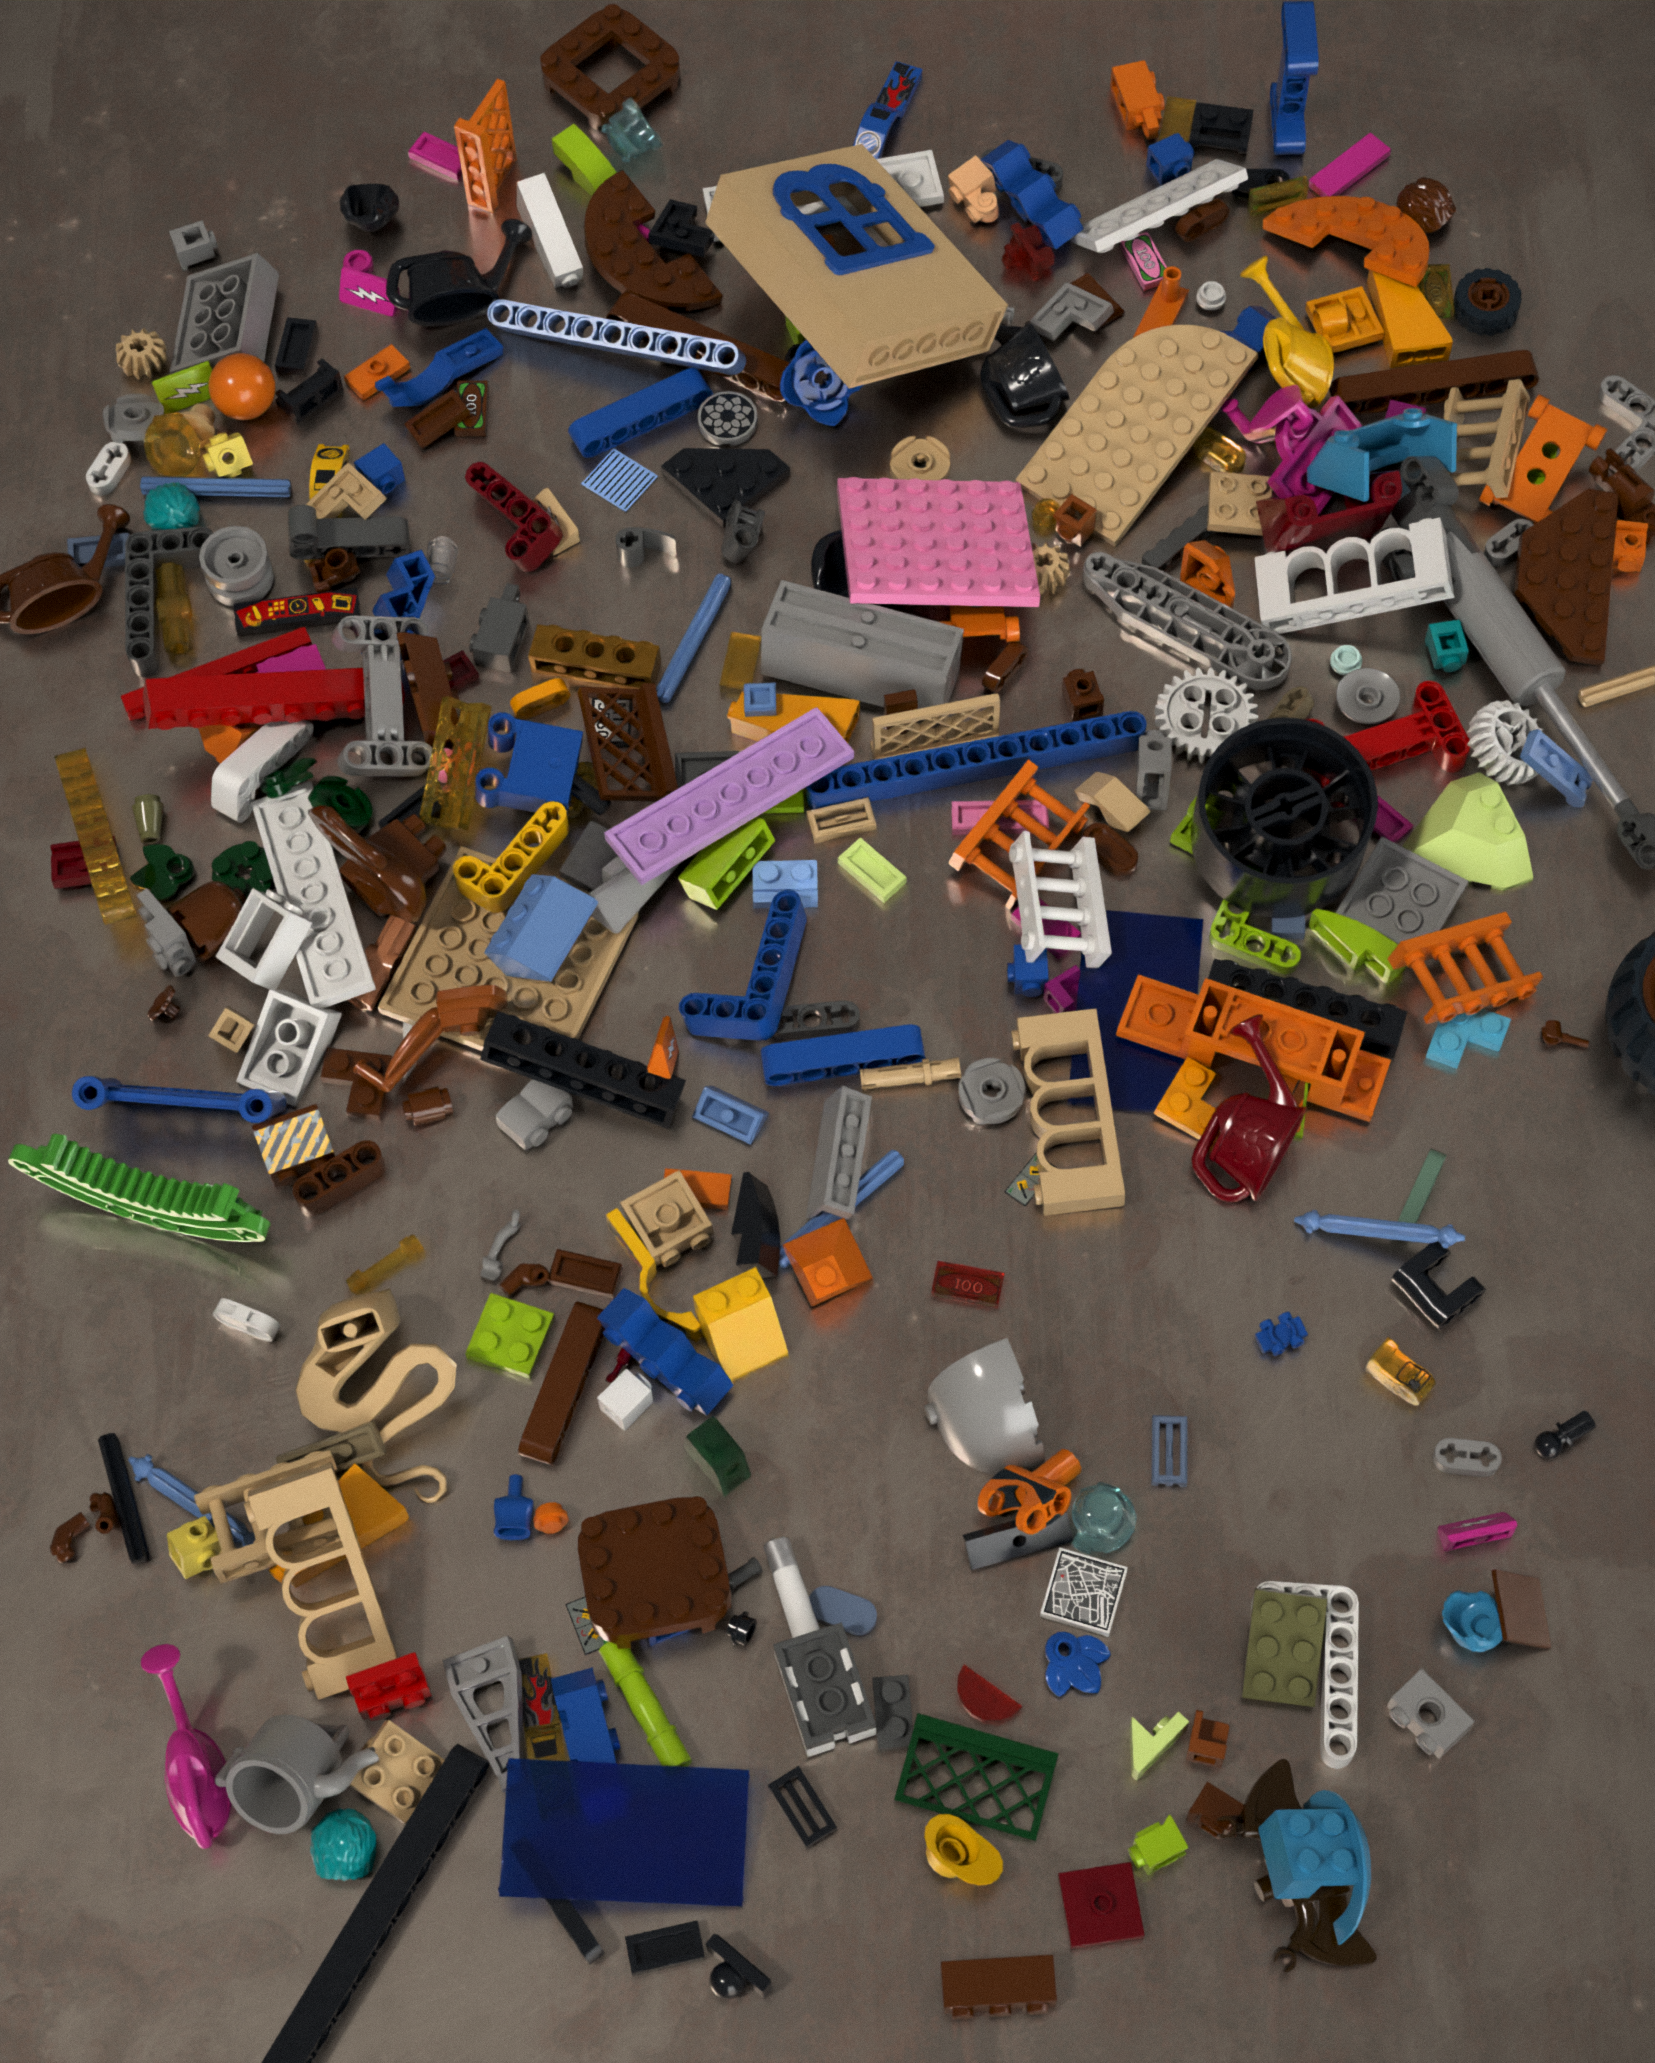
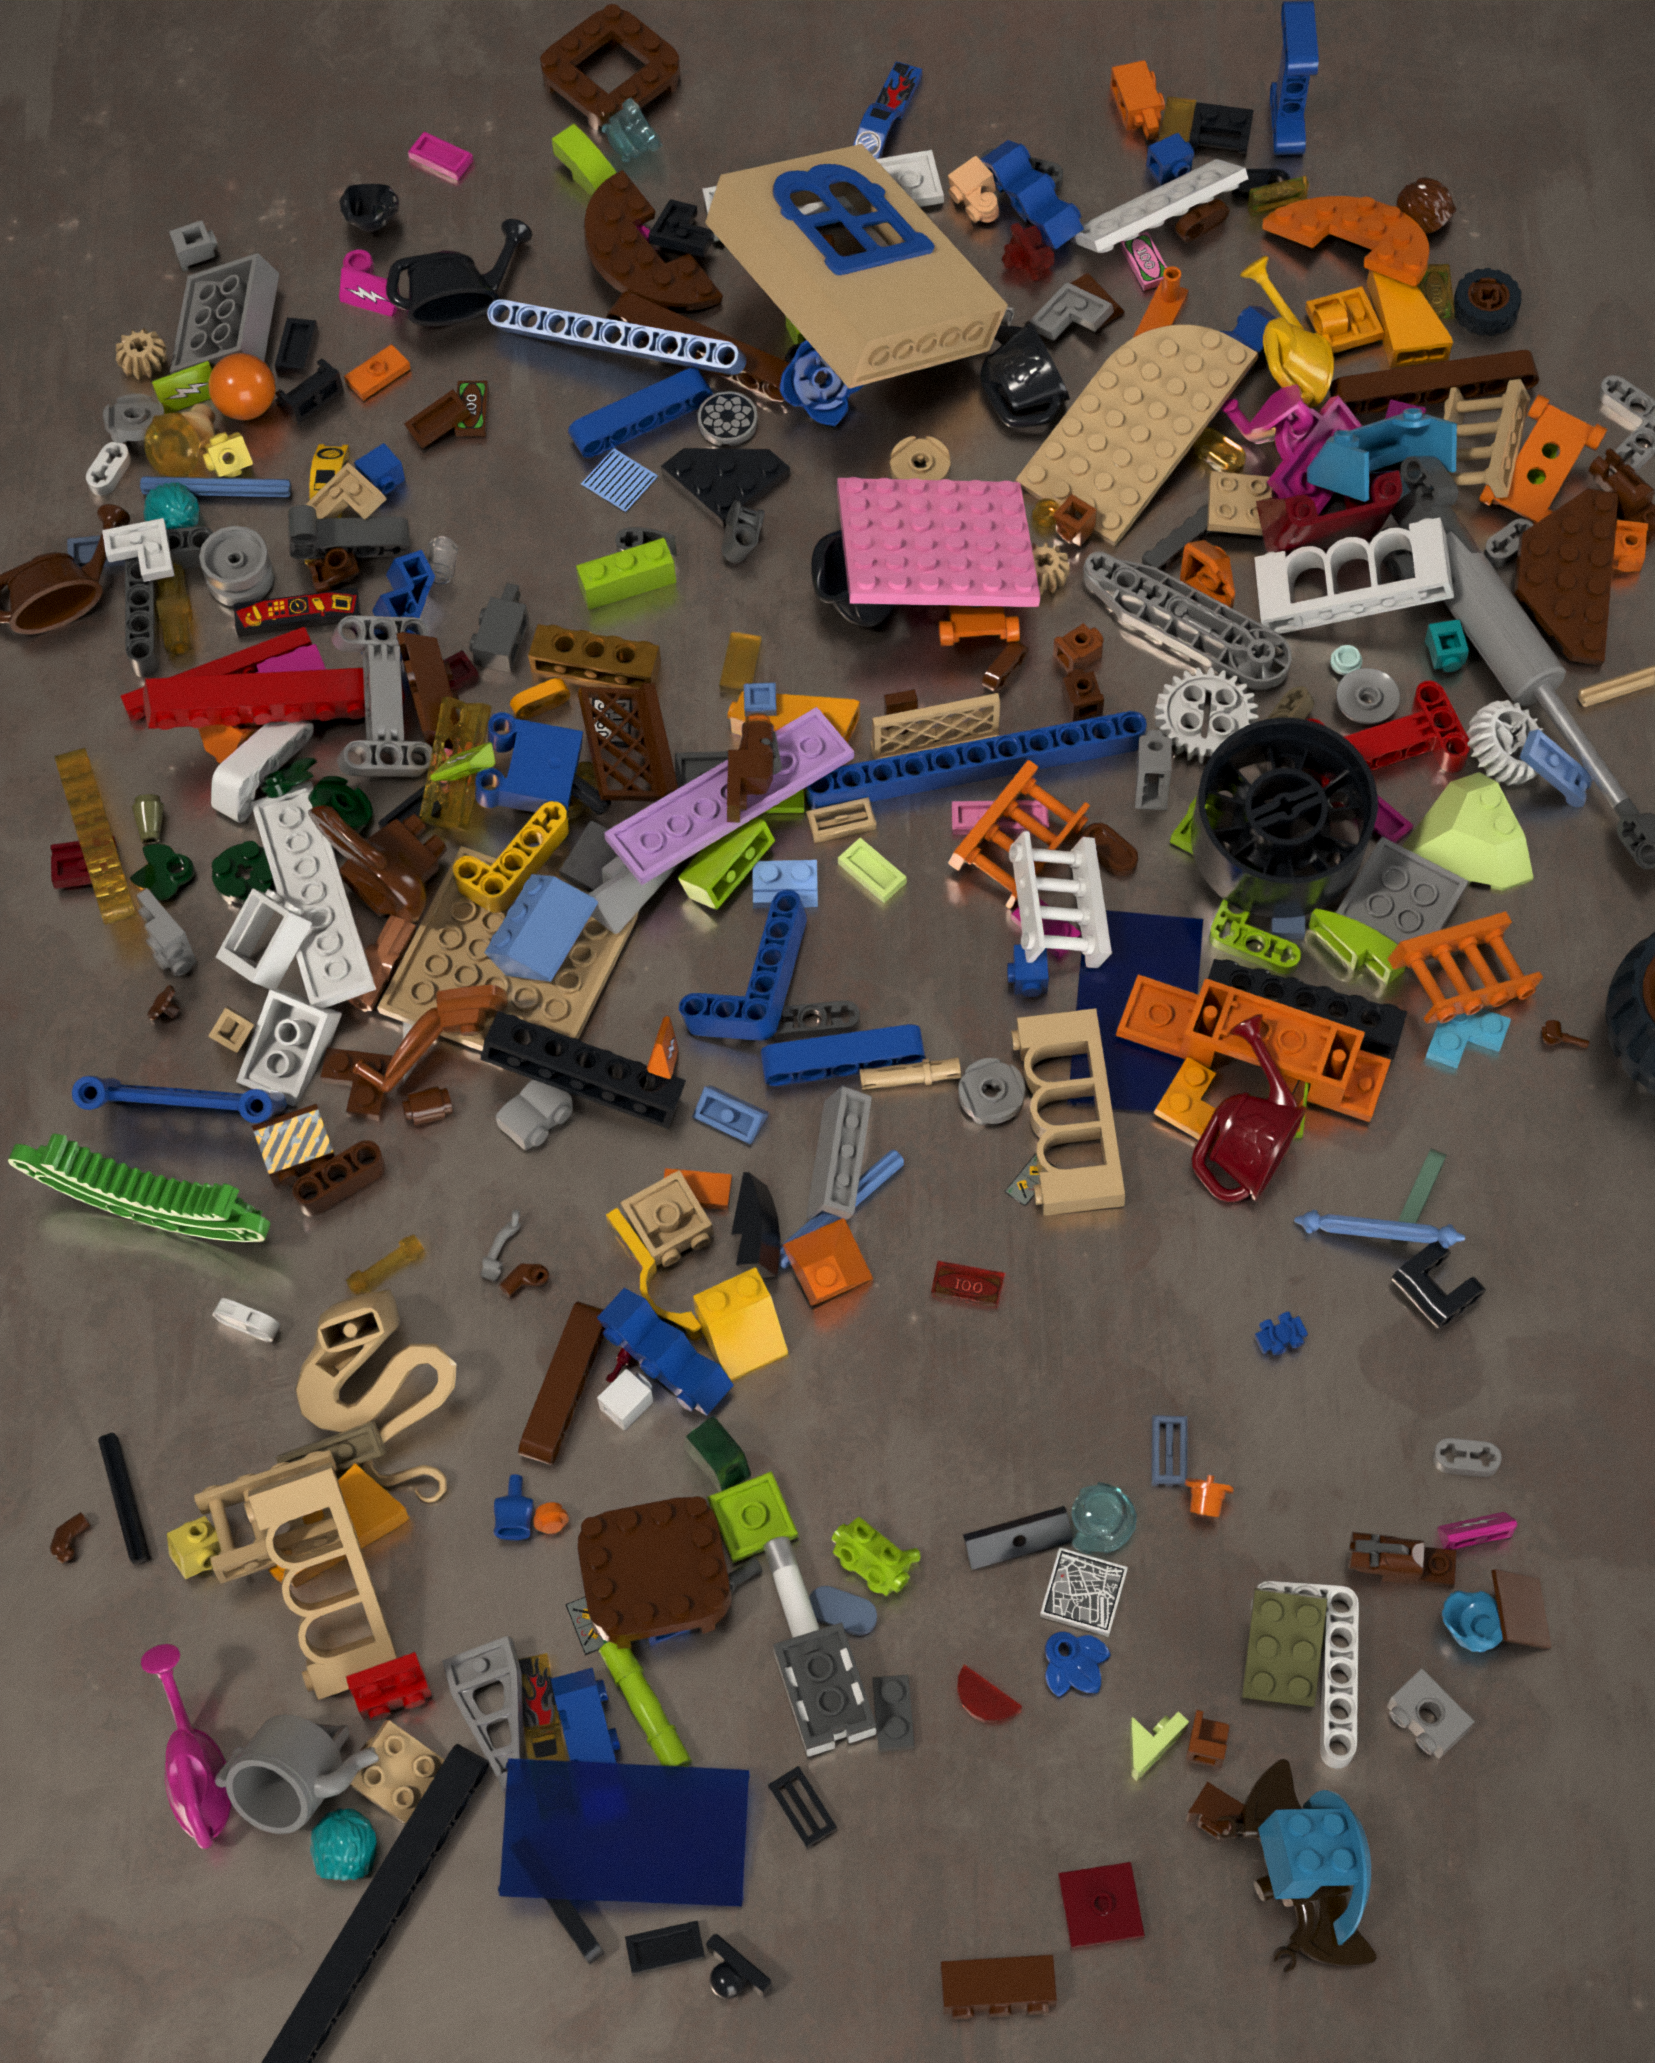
reddish brown arm [89,1492,118,1534] -> none
medium blue wheel [128,1454,256,1547] -> none
reddish brown cylinder [165,881,247,963] -> none
blue piece [375,328,504,407] -> none
orange fence [454,78,517,213] -> none
dark red beam [465,462,563,572] -> none
lime plate [465,1293,555,1379] -> none
white slope [517,173,583,288] -> none
tan slope [523,487,580,556] -> none
reddish brown tile [548,1249,623,1299] -> none
medium blue axle [656,573,731,704] -> none
black plate [727,1611,757,1646] -> none
light grey brick [760,580,964,709] -> none
dark green fence [894,1713,1059,1841] -> none
light grey brick [924,1338,1045,1475] -> none
yellow piece [924,1814,1003,1885] -> none
orange connector [978,1449,1081,1535] -> none
magenta panel [1043,965,1093,1013] -> none
tan slope [1074,771,1150,832] -> none
lime window [1128,1815,1188,1875] -> none
white plate [1196,281,1226,310] -> none
dark pink tile [1308,132,1391,197] -> none
clear yellow leg [1365,1337,1436,1405] -> none
black axle [1535,1411,1596,1459] -> none
none -> white plate [102,518,175,582]
none -> lime slope [430,742,496,781]
none -> lime brick [576,538,676,610]
none -> lime plate [706,1471,798,1563]
none -> reddish brown plate [727,713,782,823]
none -> lime brick [831,1517,920,1596]
none -> dark orange brick [1053,623,1104,673]
none -> orange piece [1185,1475,1234,1517]
none -> reddish brown plate [1348,1532,1456,1589]

